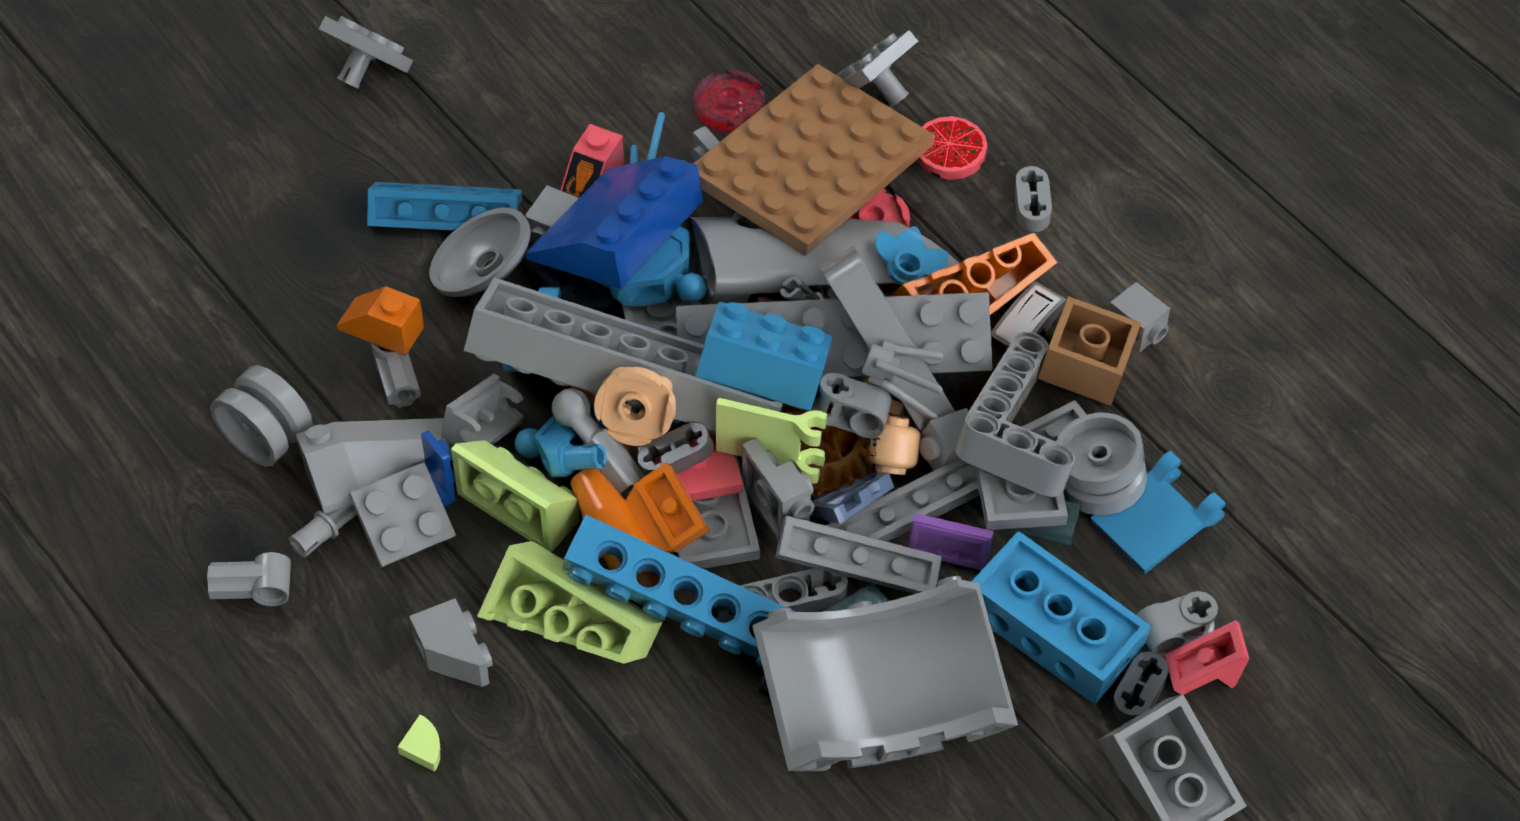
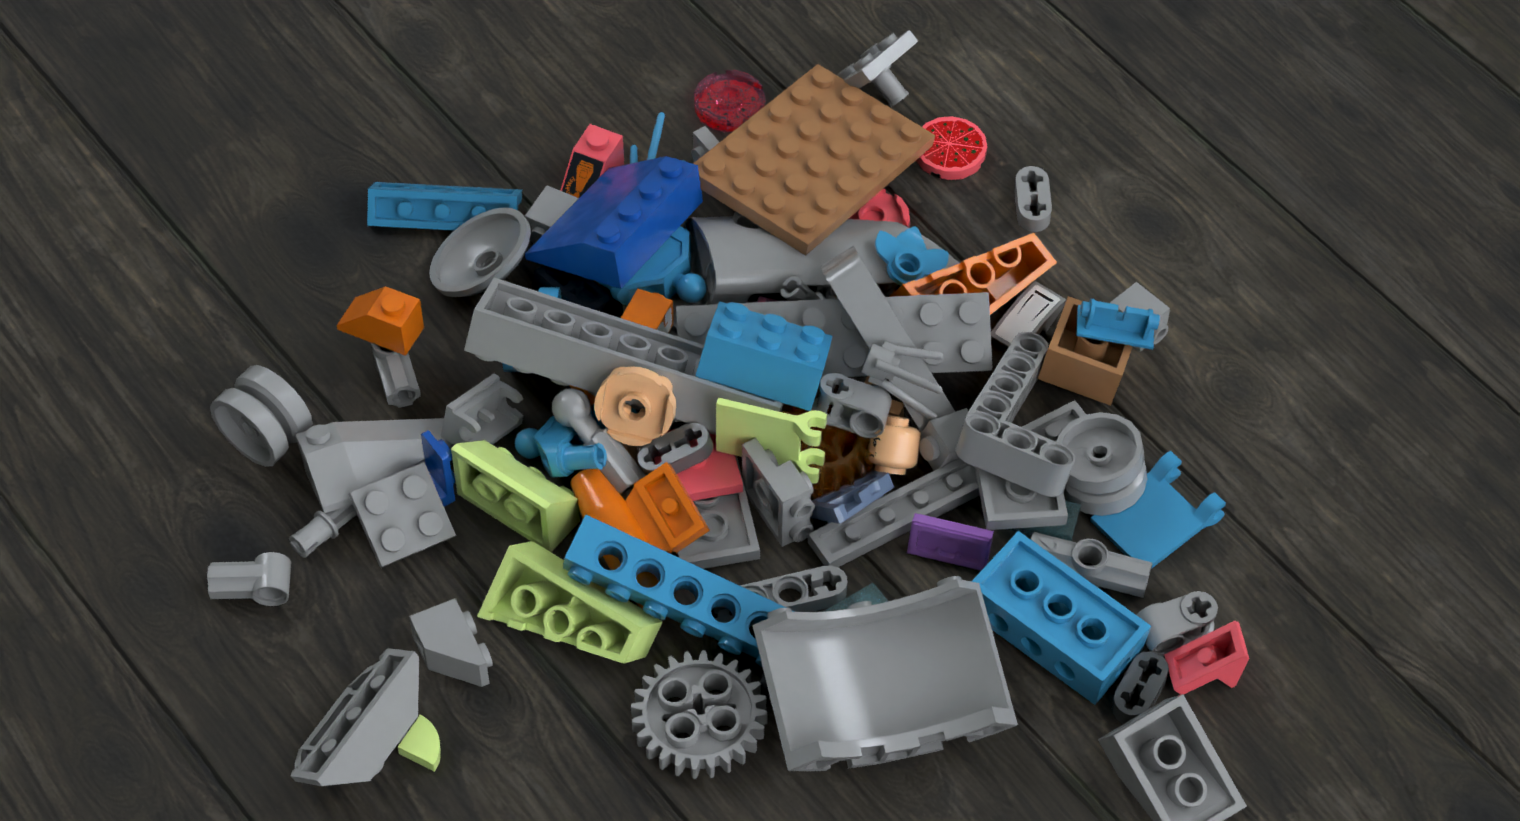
light grey plate [319,16,413,89] -> none
light grey plate [775,516,942,594] -> none
none -> light grey wedge [291,648,419,786]
none -> orange brick [621,288,674,333]
none -> light grey gear [631,650,767,779]
none -> light grey piece [1031,532,1152,598]
none -> dark azure hinge [1076,299,1160,350]

